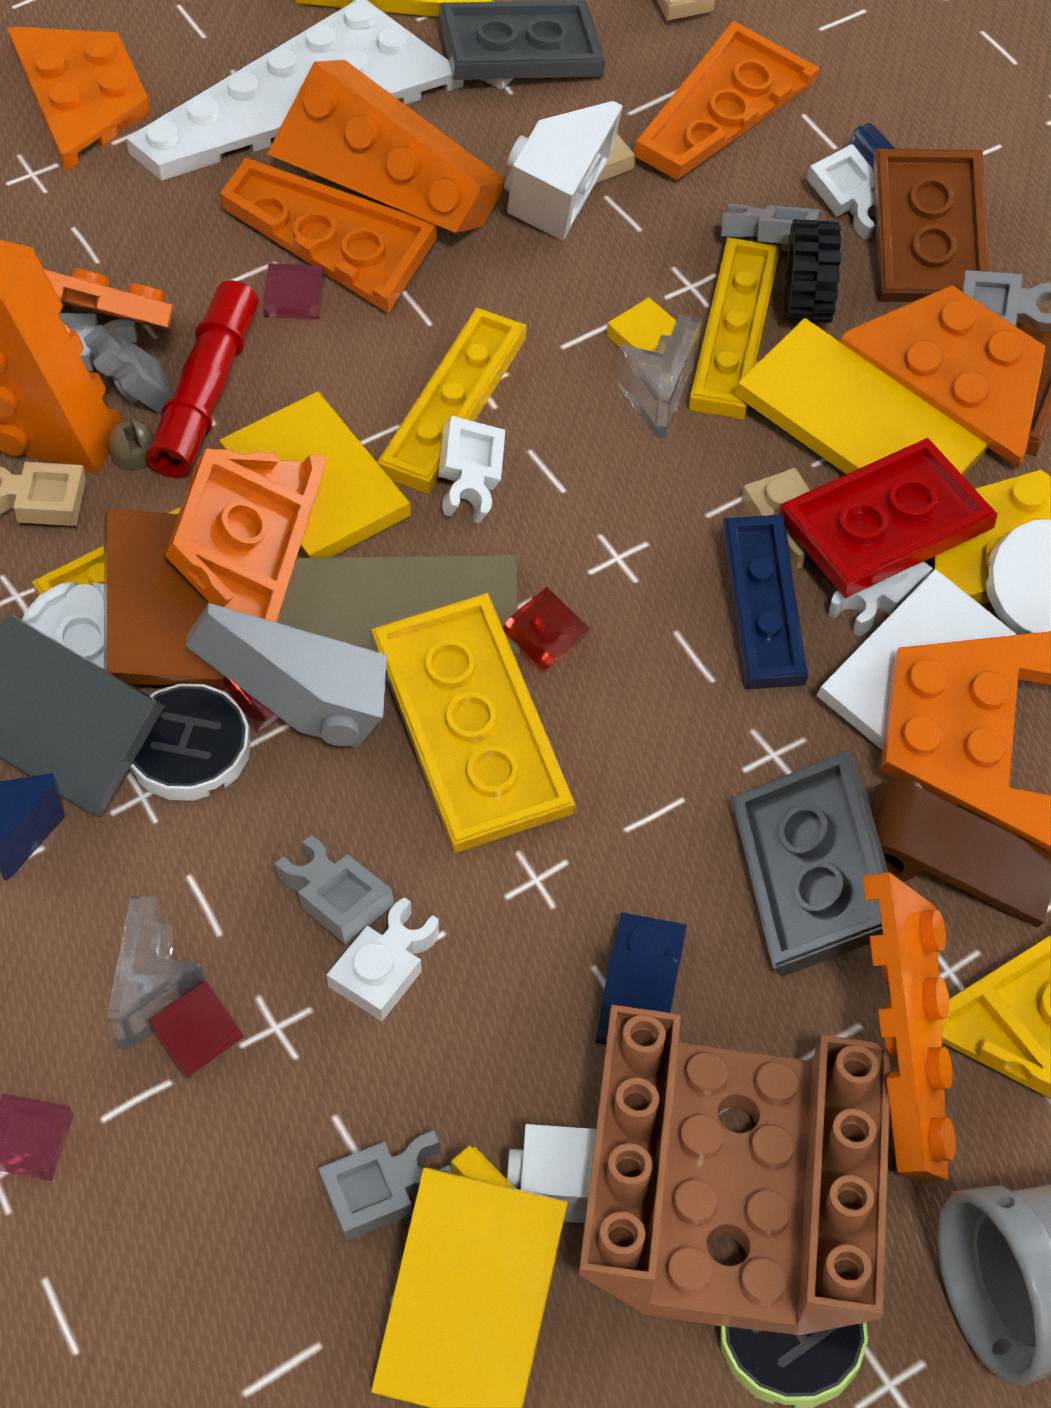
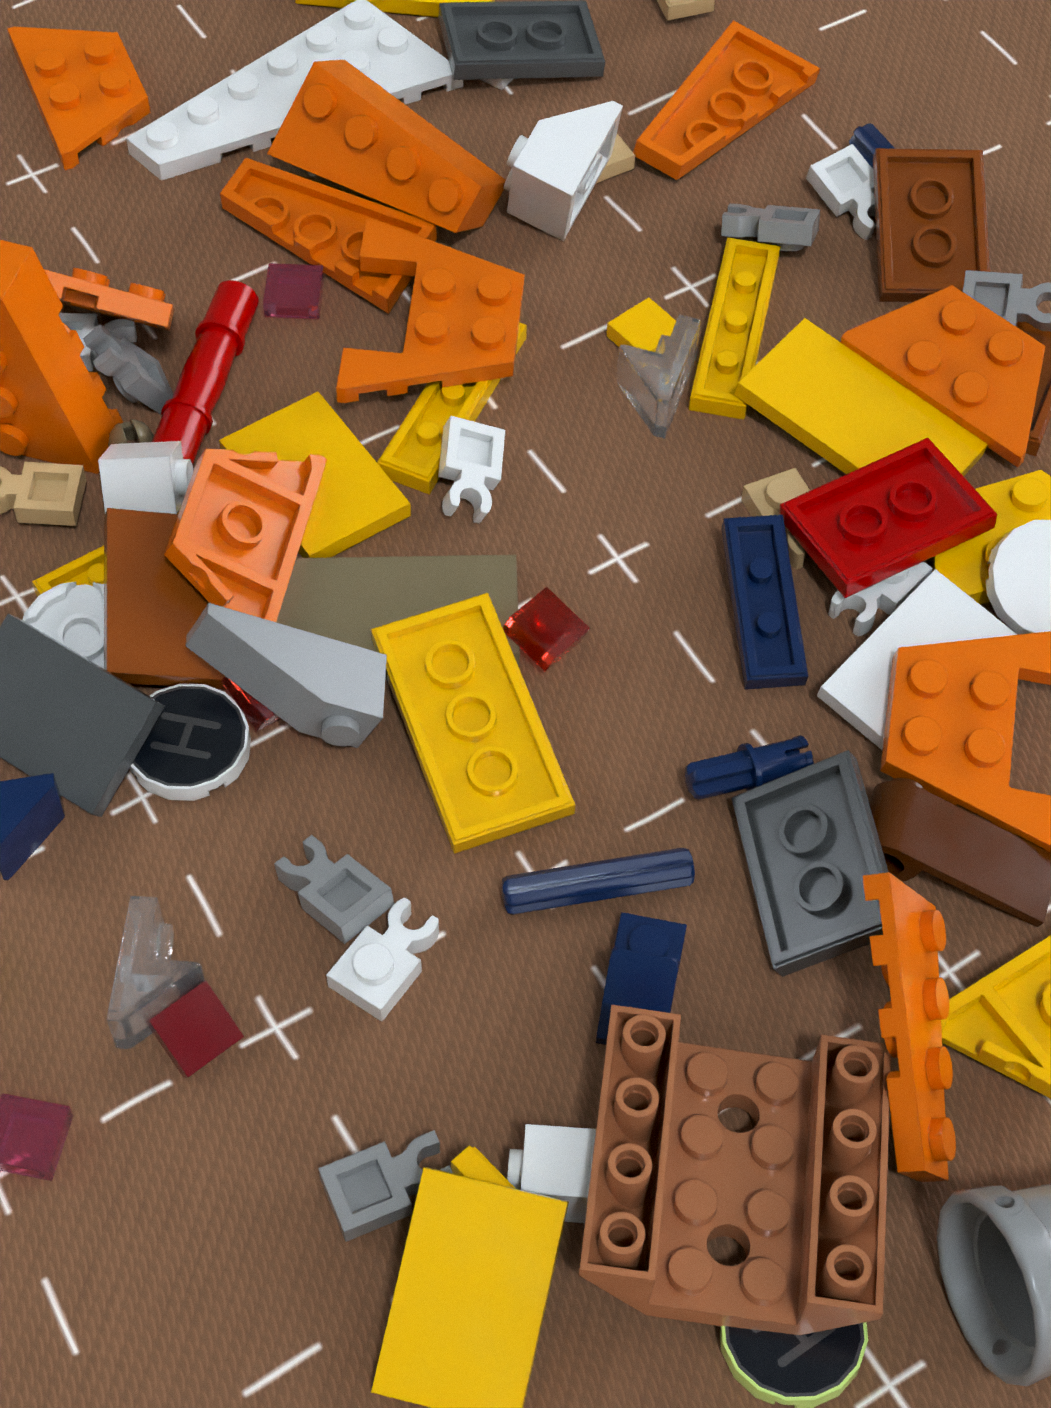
black tyre [784,219,841,323] -> none
none -> white brick [98,441,193,514]
none -> orange wing [336,219,525,403]
none -> dark blue axle [501,847,695,914]
none -> dark blue axle [685,735,814,800]

